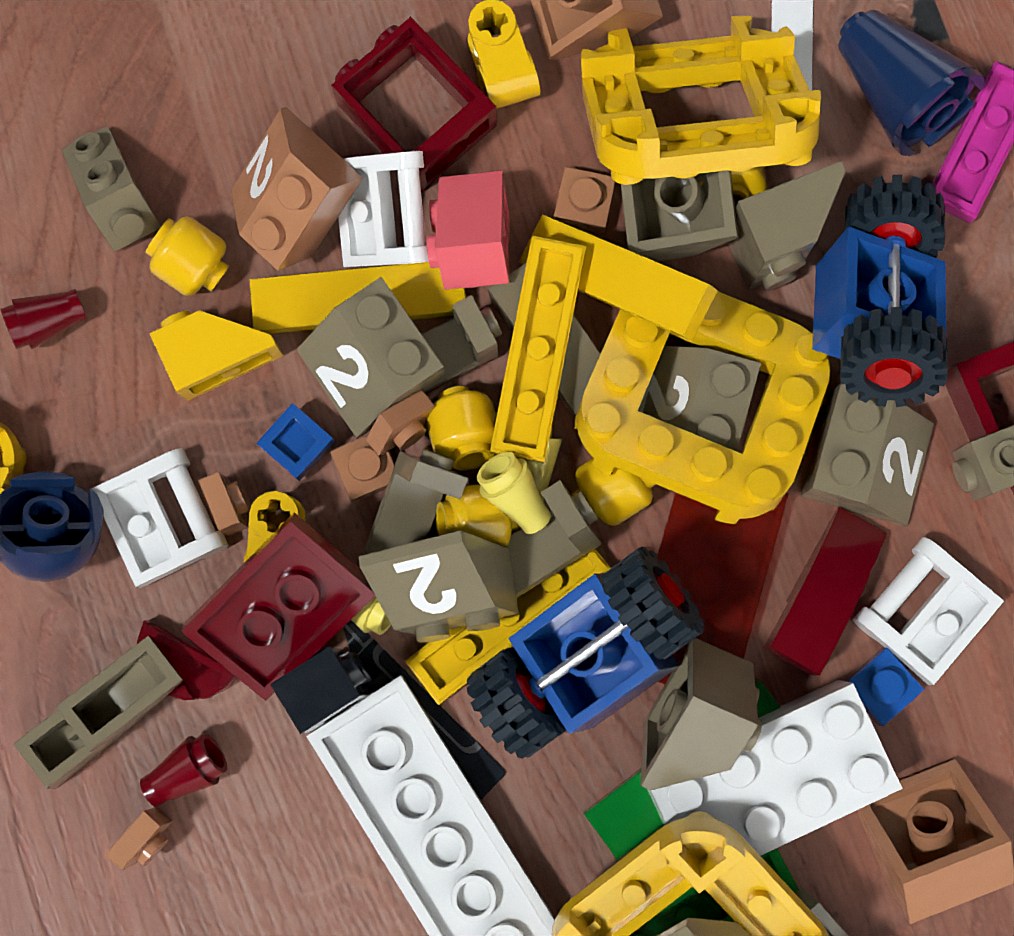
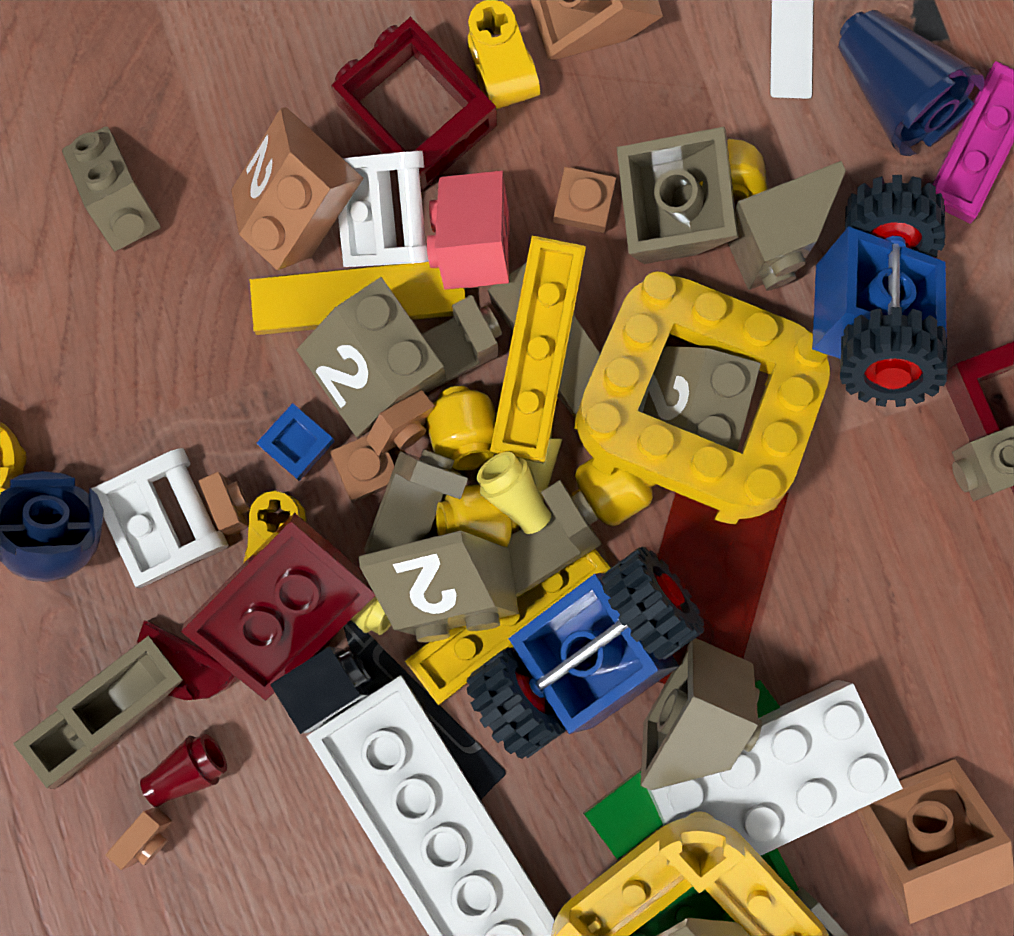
dark red cone [0,289,87,350] -> none
yellow head [145,217,229,296] -> none
yellow slope [149,310,284,401] -> none
yellow tile [519,214,718,341] -> none
yellow plate [581,16,821,185] -> none
dark red slope [763,507,887,676] -> none
dark tan slope [800,383,934,527] -> none
blue plate [845,648,925,726] -> none
white plate [853,537,1004,685] -> none

